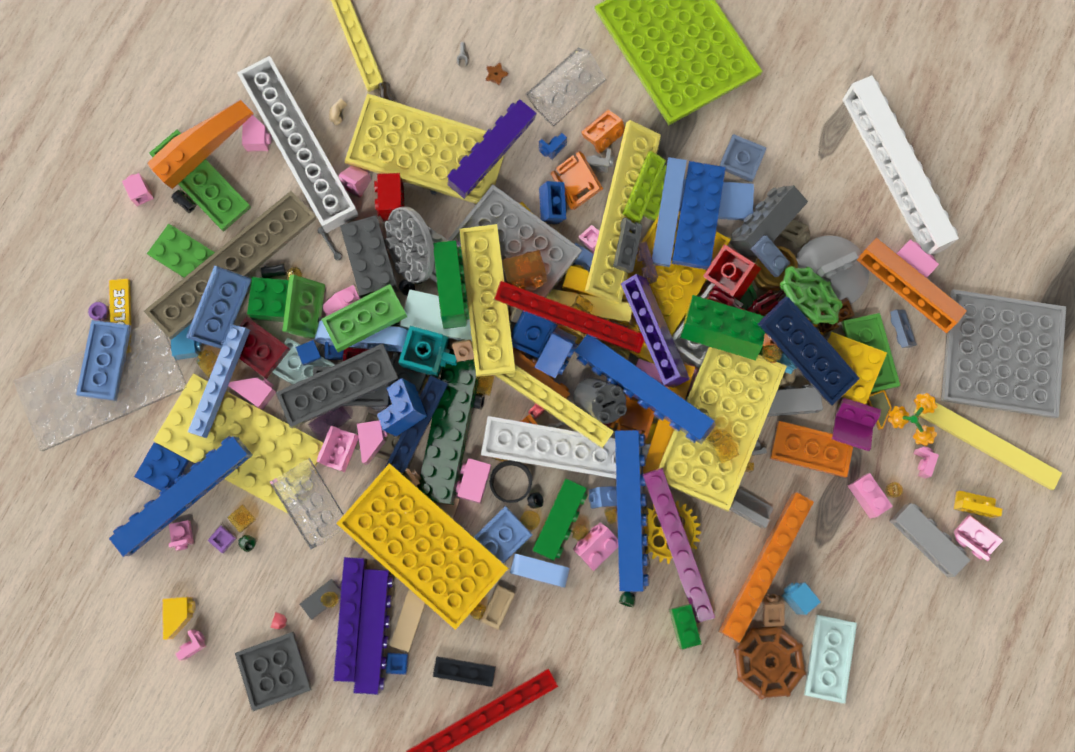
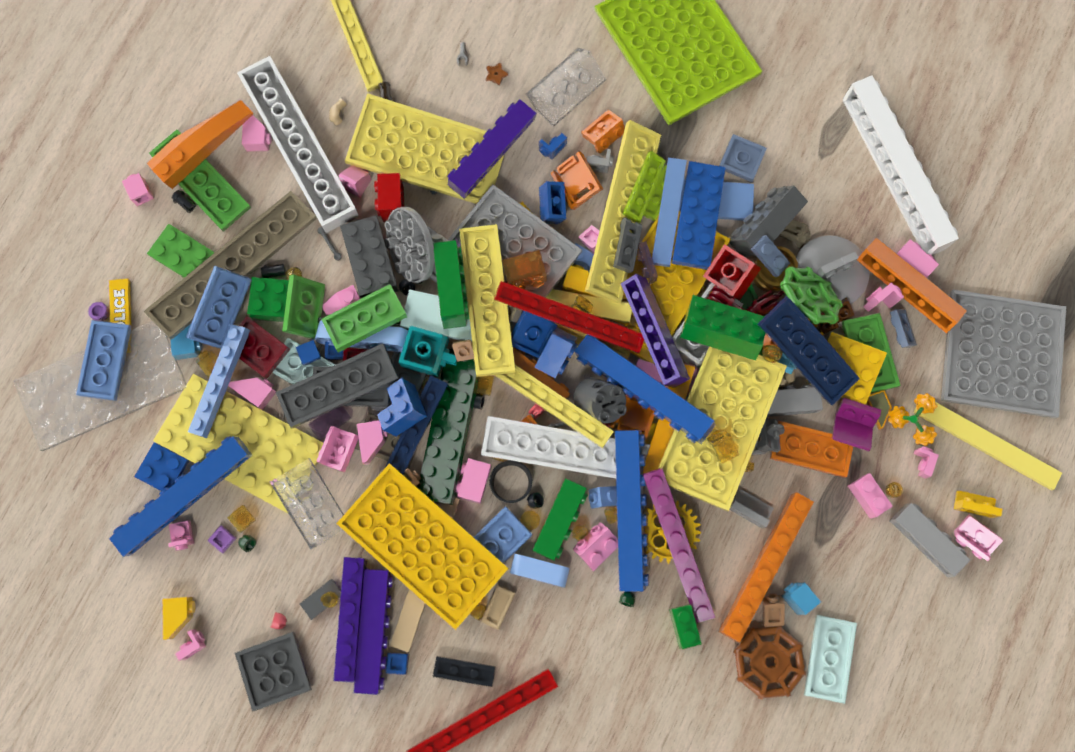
none -> dark grey hips [757,417,785,453]
none -> bright pink bracket [863,283,904,312]

